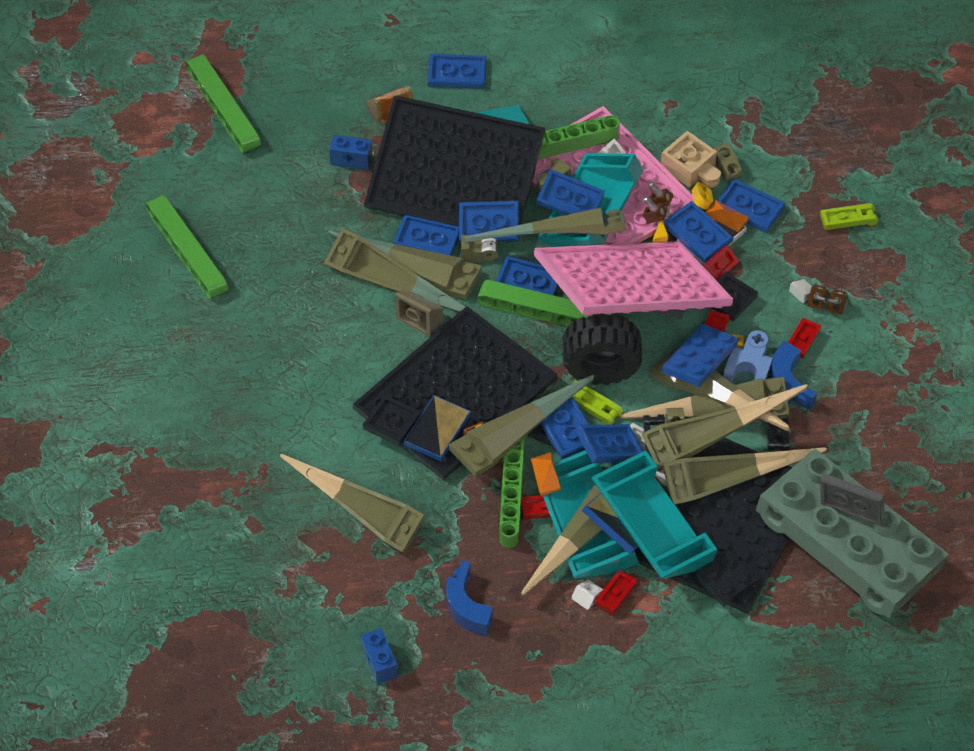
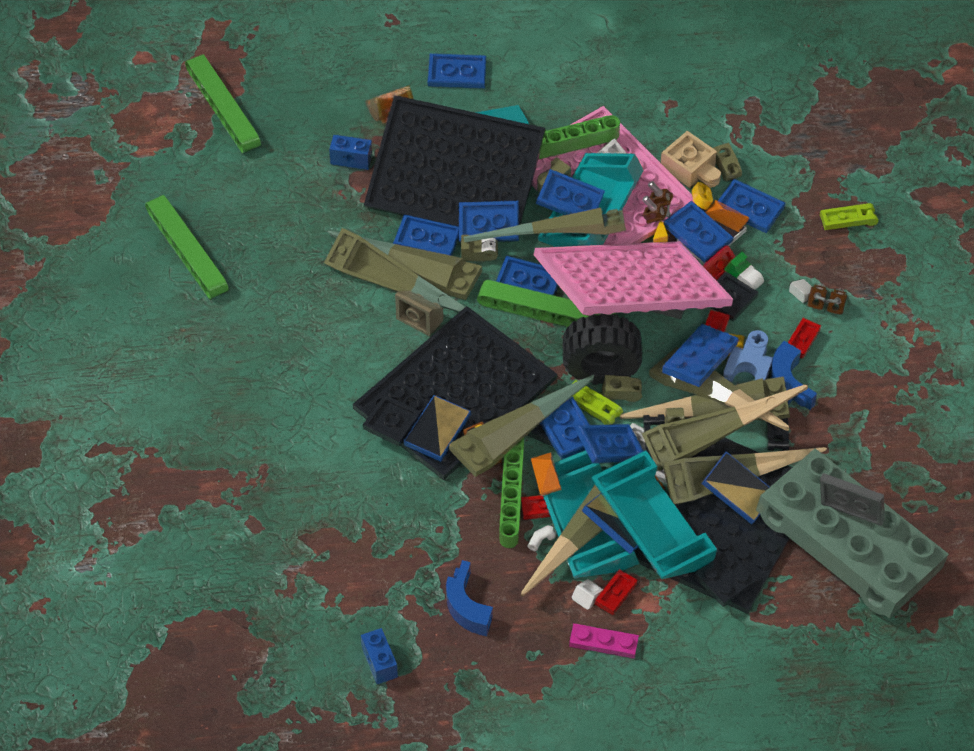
olive plate [280,454,426,553] -> none
none -> white arm [527,525,557,551]
none -> dark pink plate [569,623,639,659]
none -> olive leg [602,375,642,402]
none -> tile [701,452,770,524]
none -> leg [724,252,764,290]

